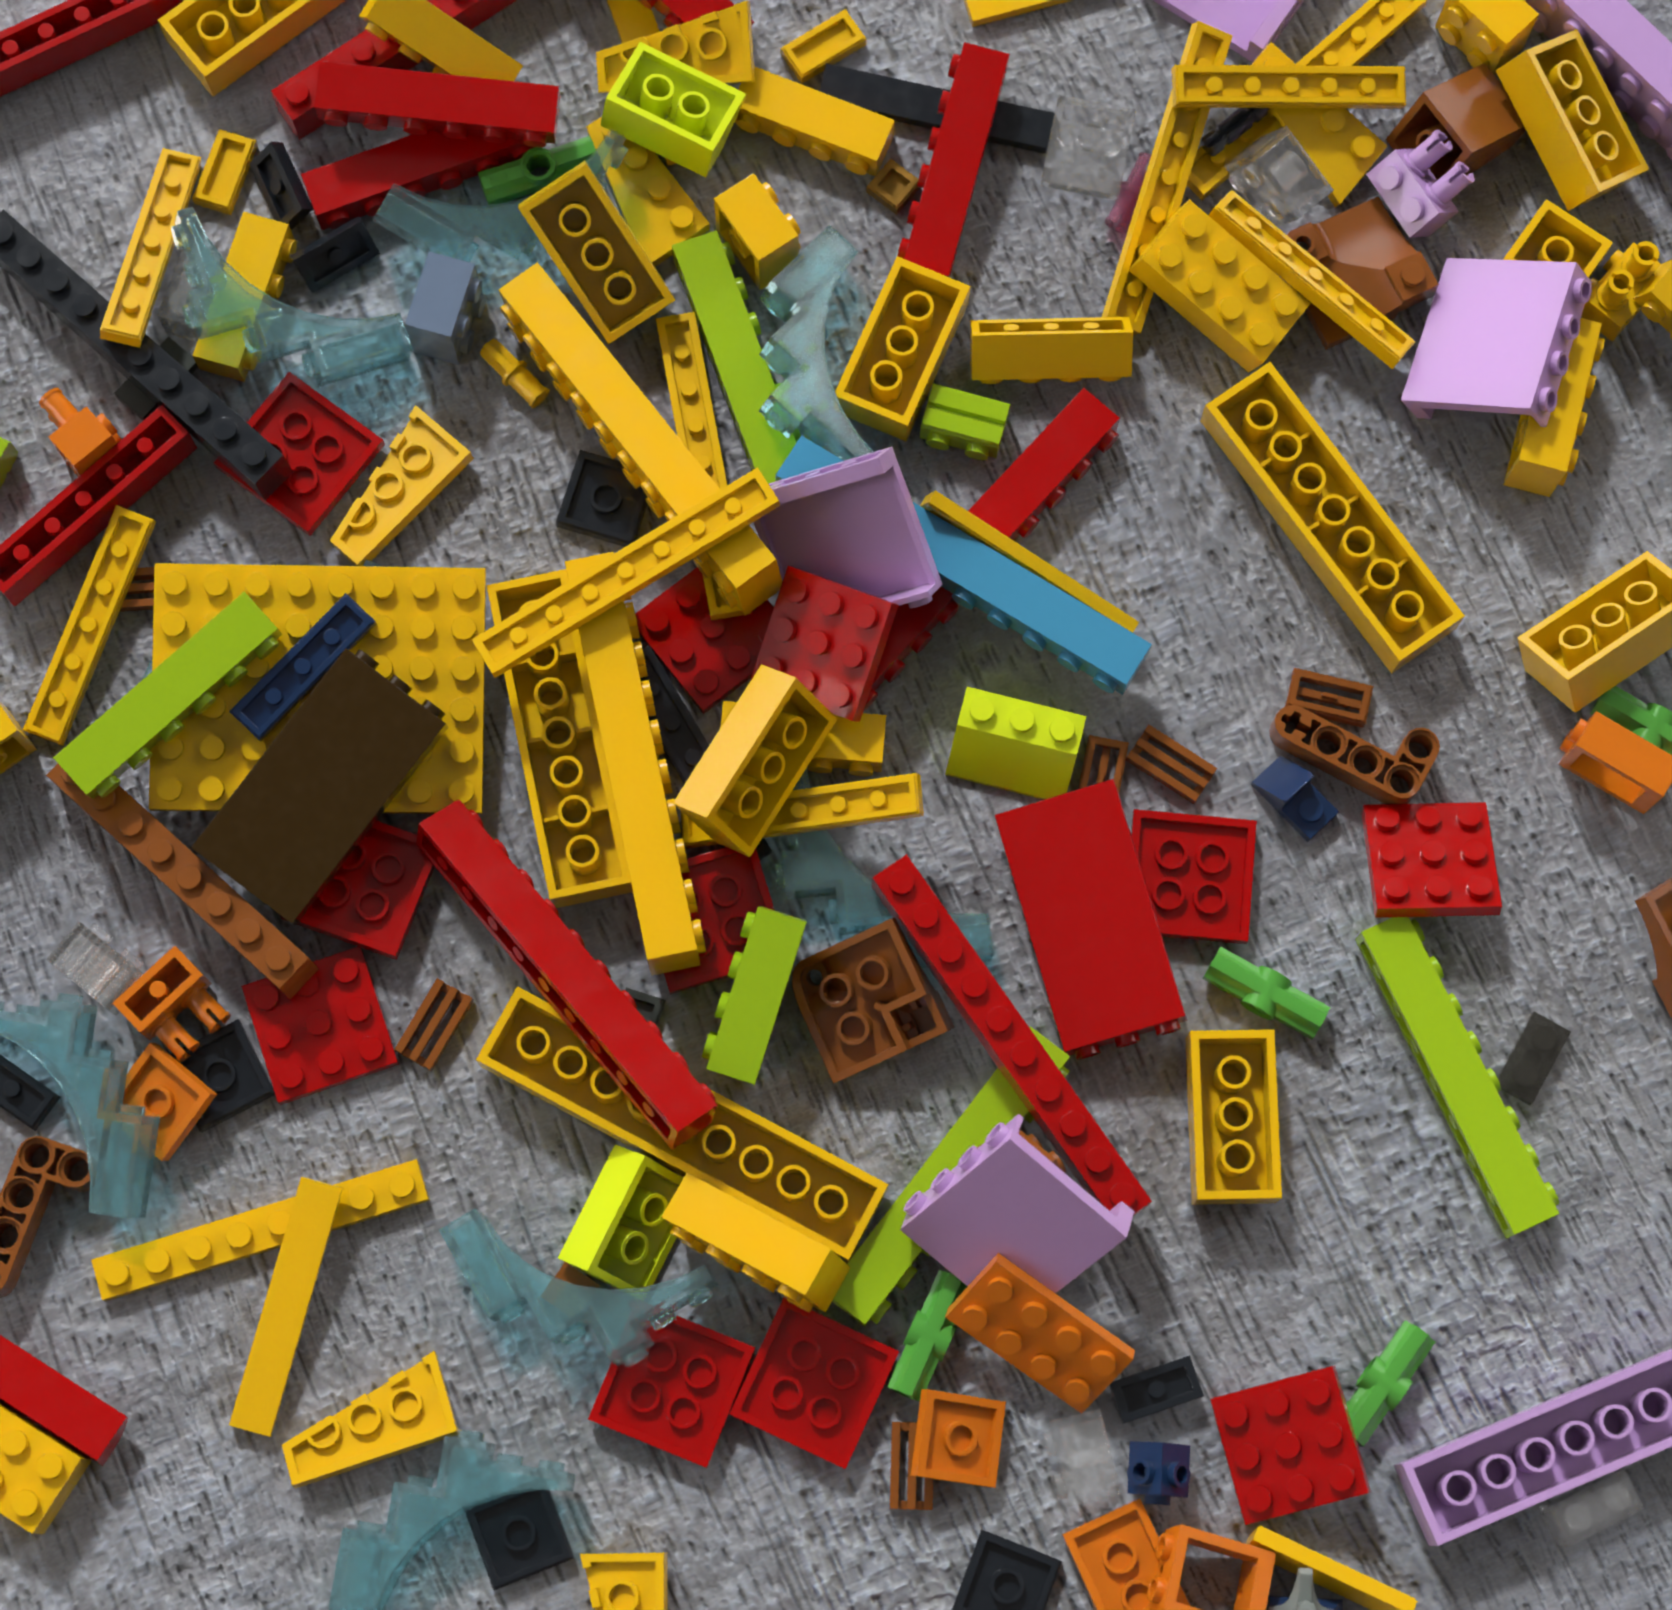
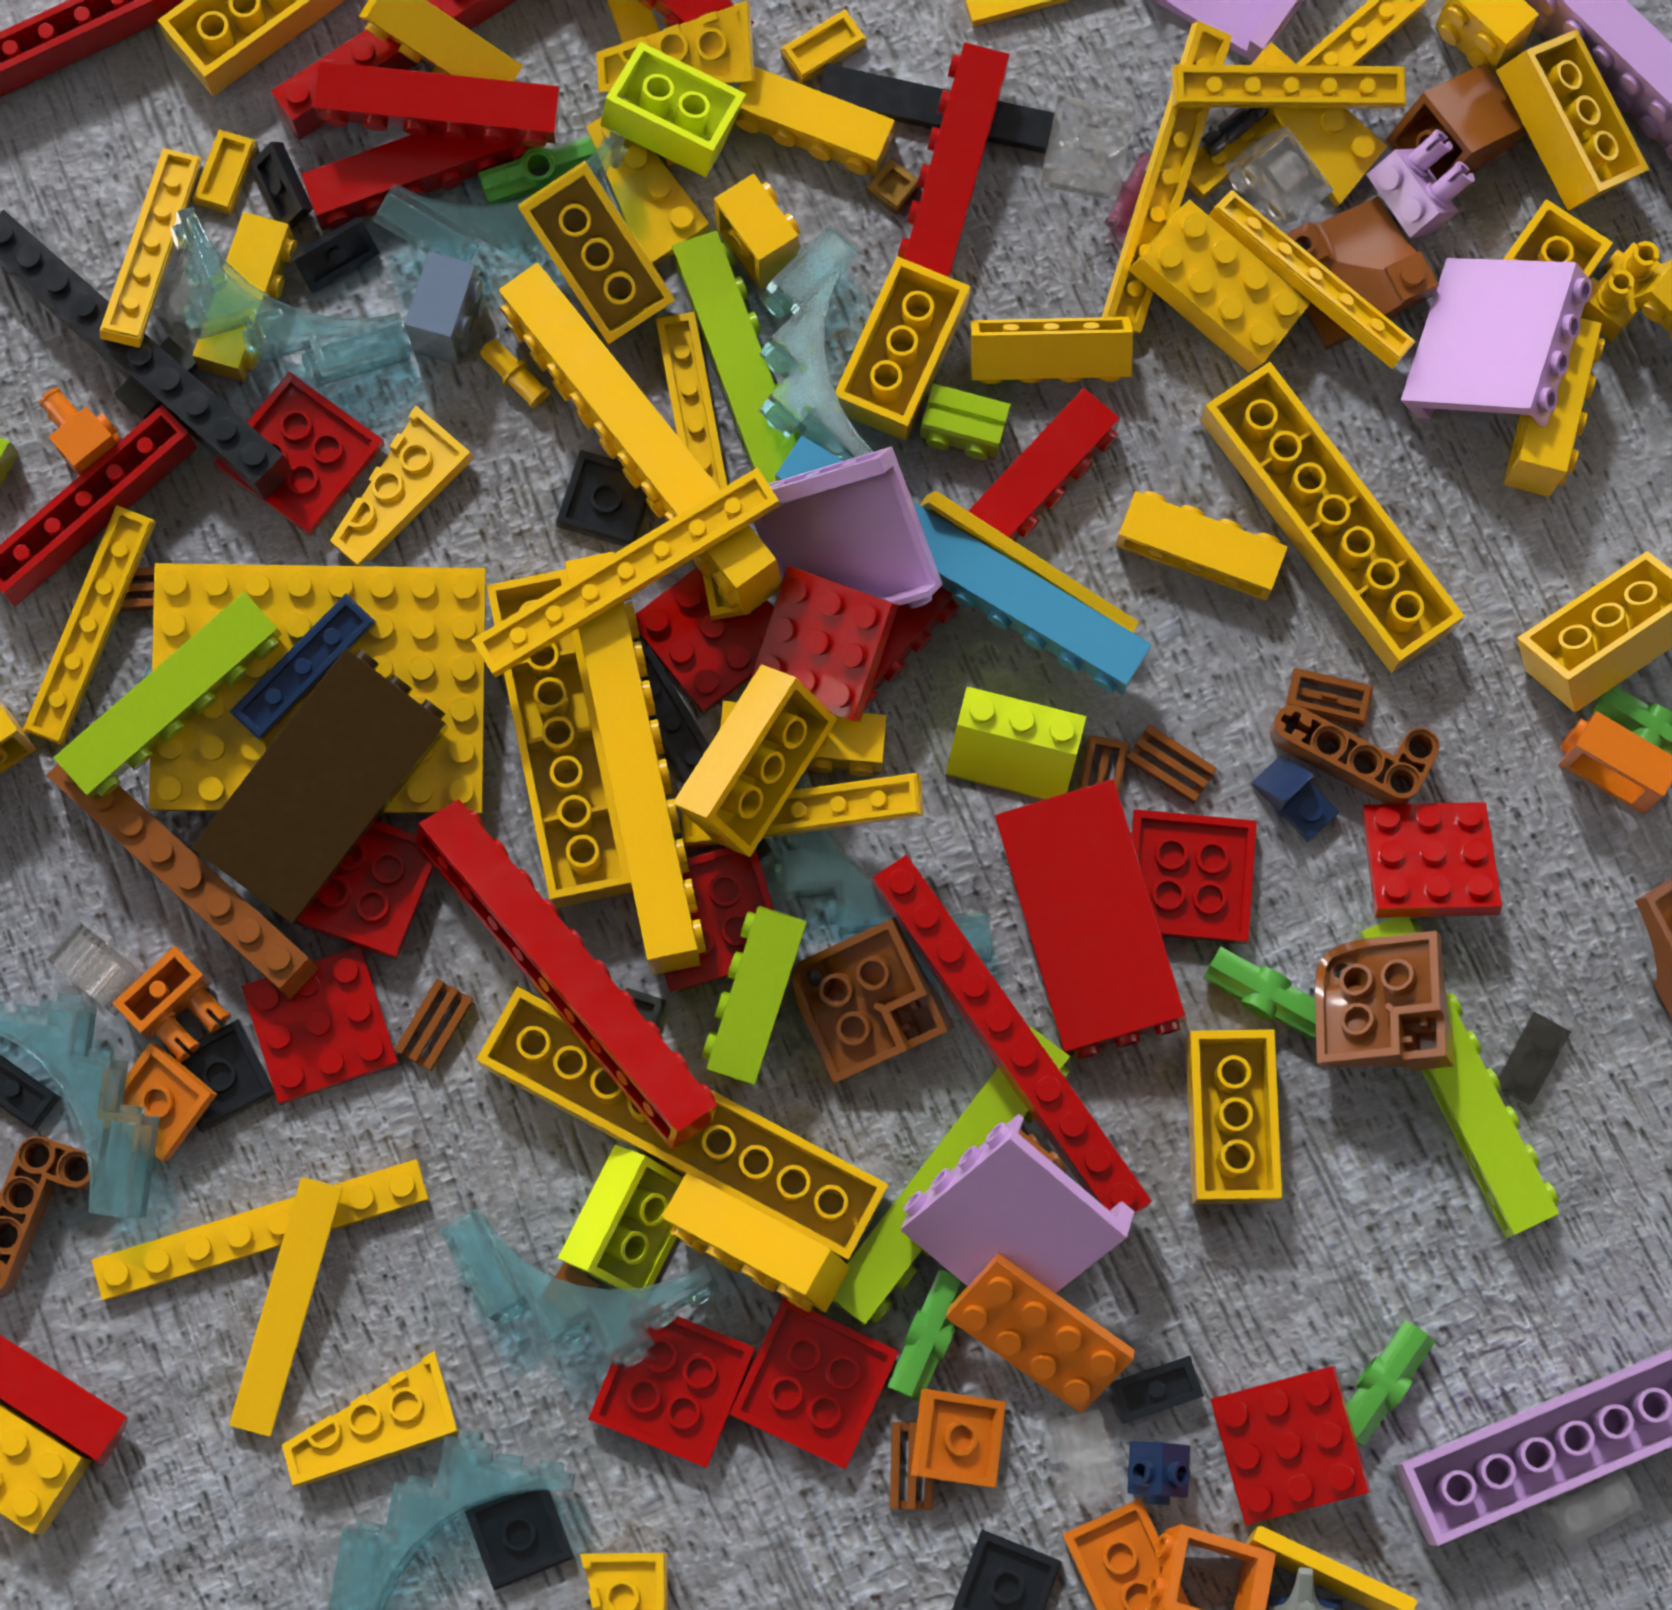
none -> yellow brick [1115,491,1288,601]
none -> dark orange slope [1315,930,1454,1071]

